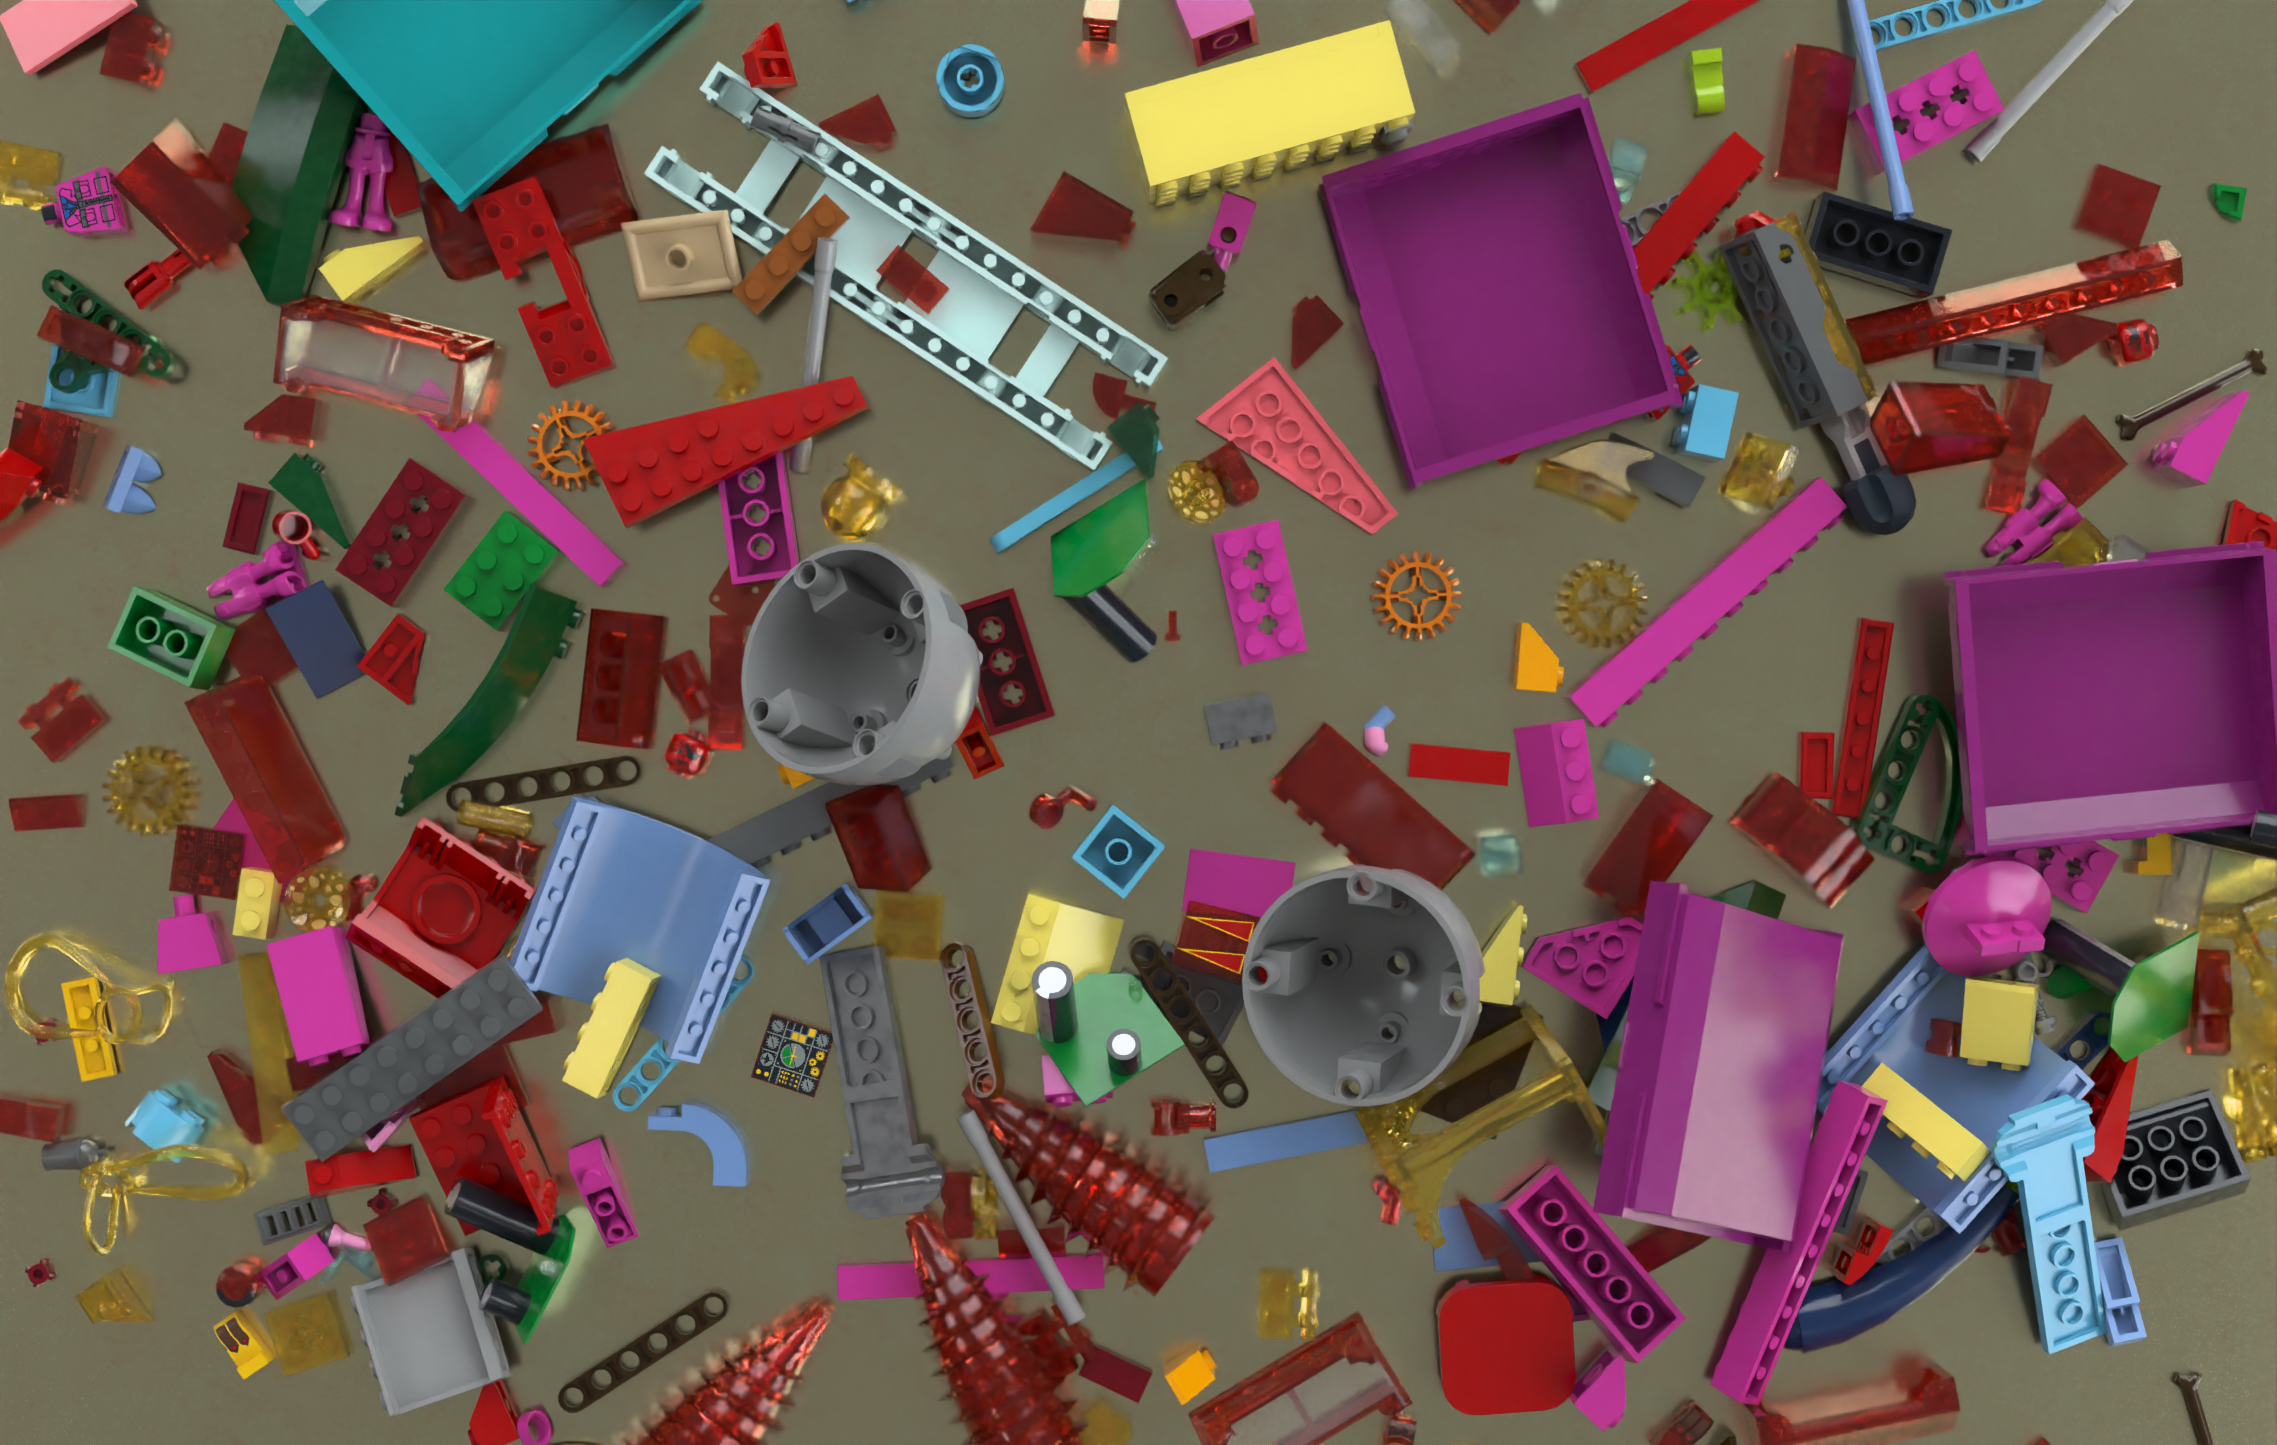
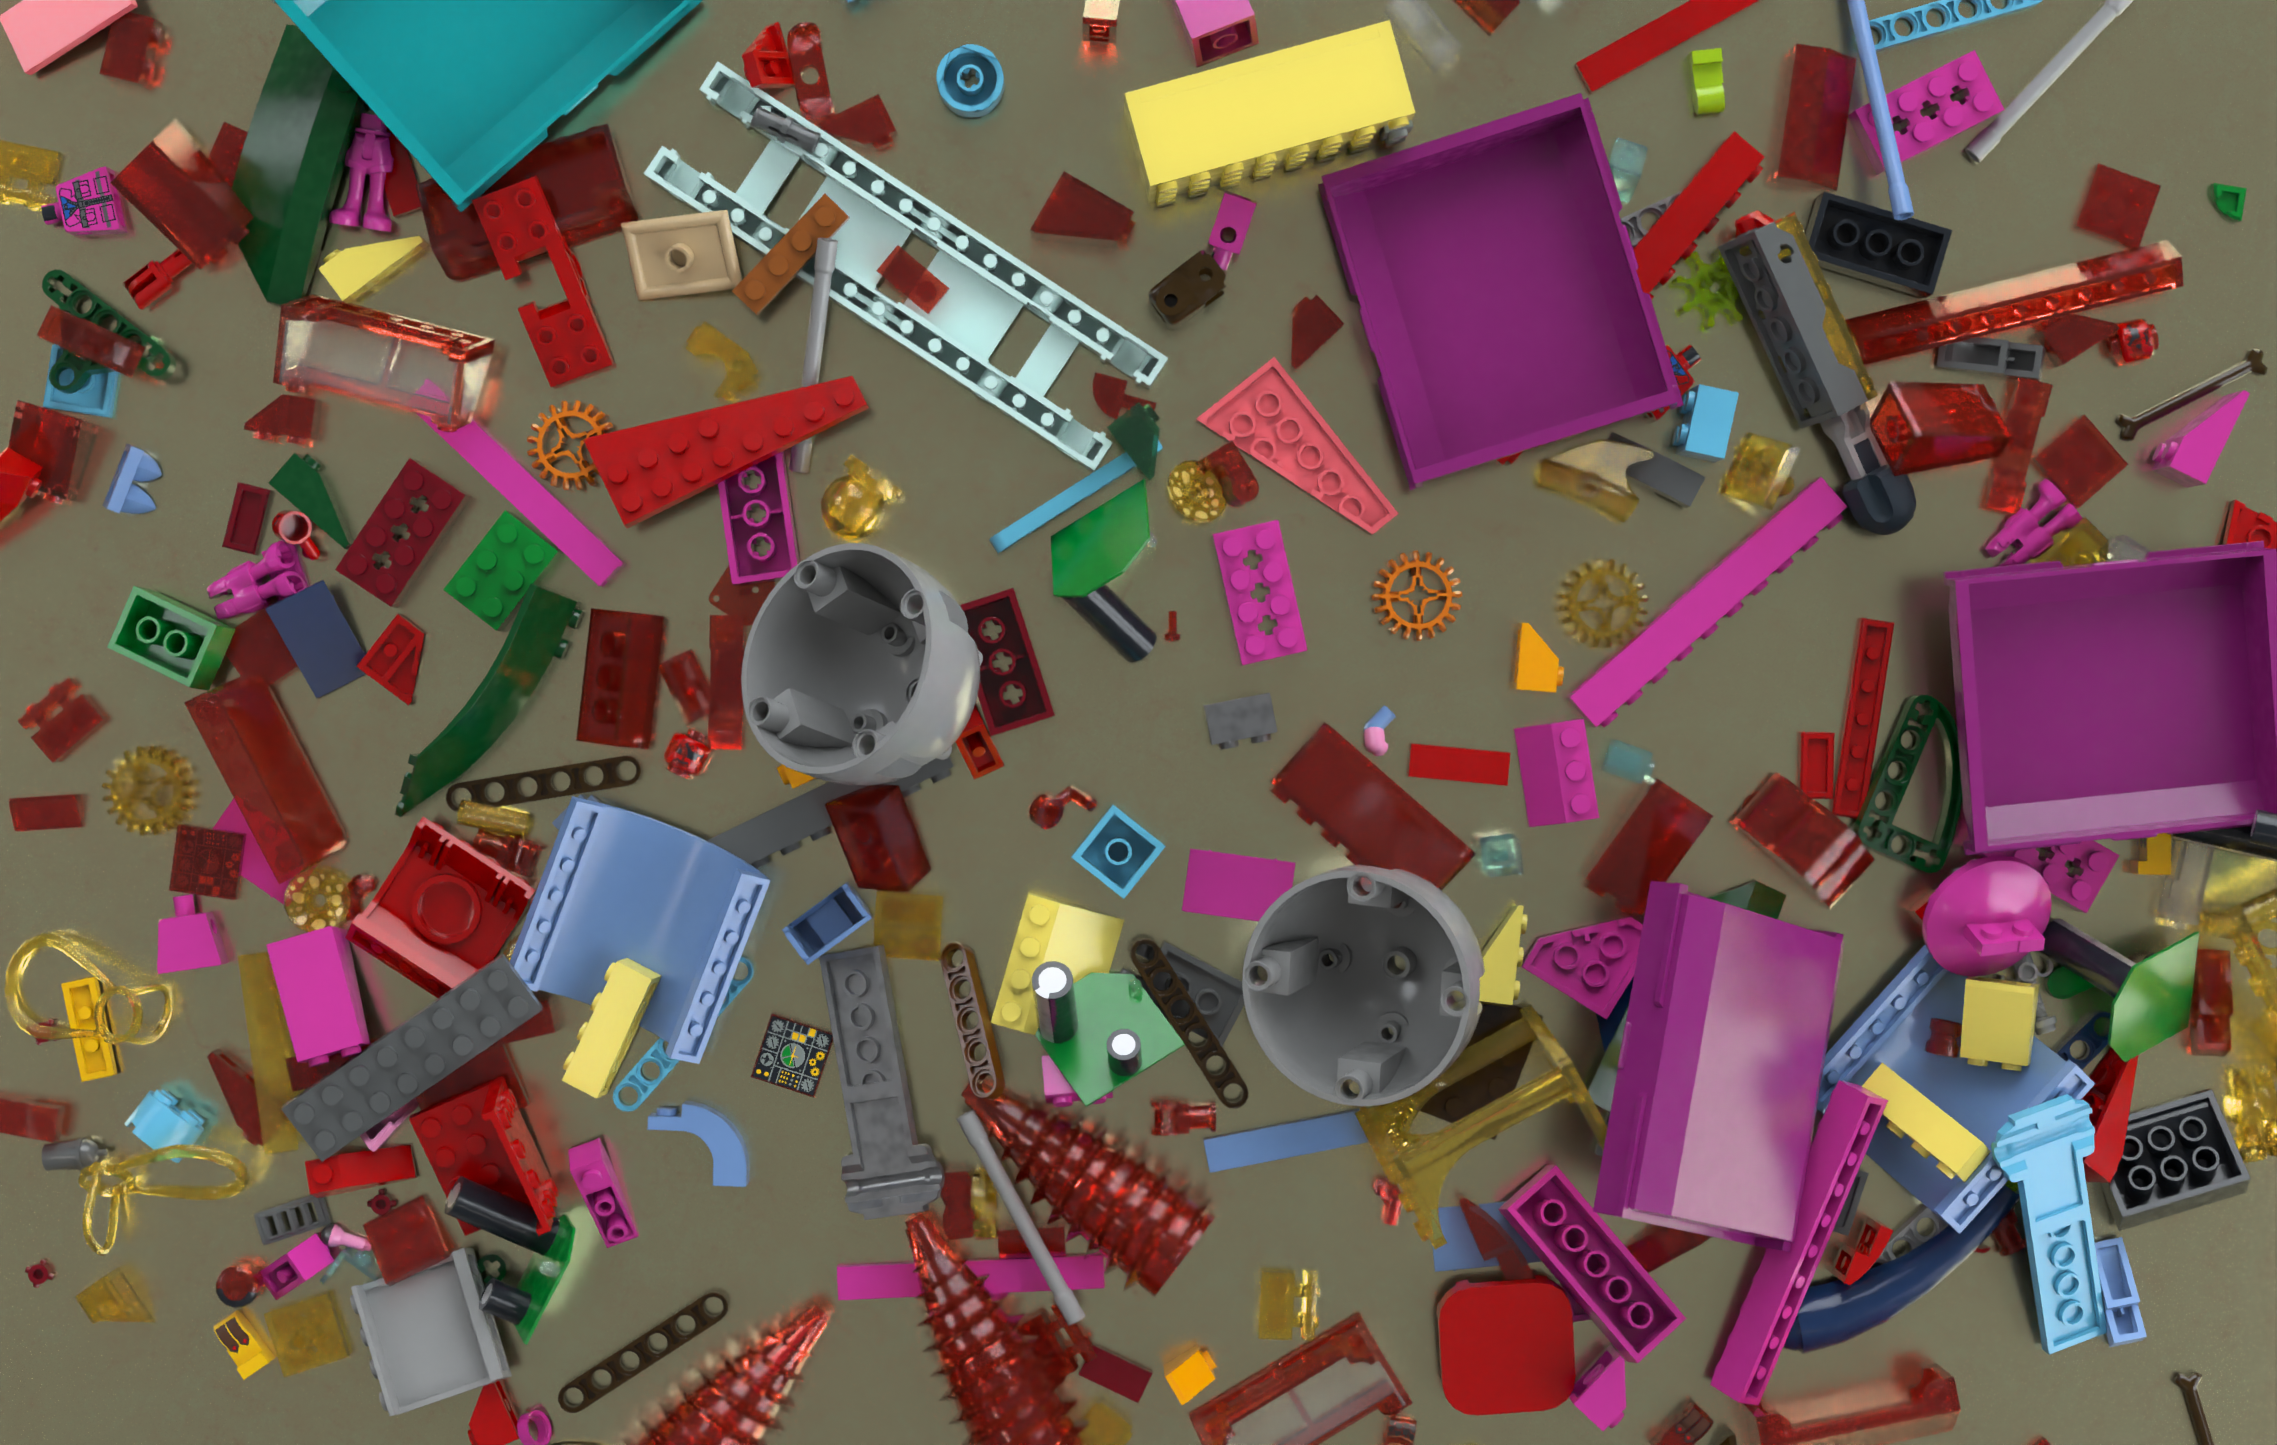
light yellow brick [232,867,284,940] -> none
clear red slope [1171,900,1268,987] -> none
none -> clear red piece [787,22,836,120]

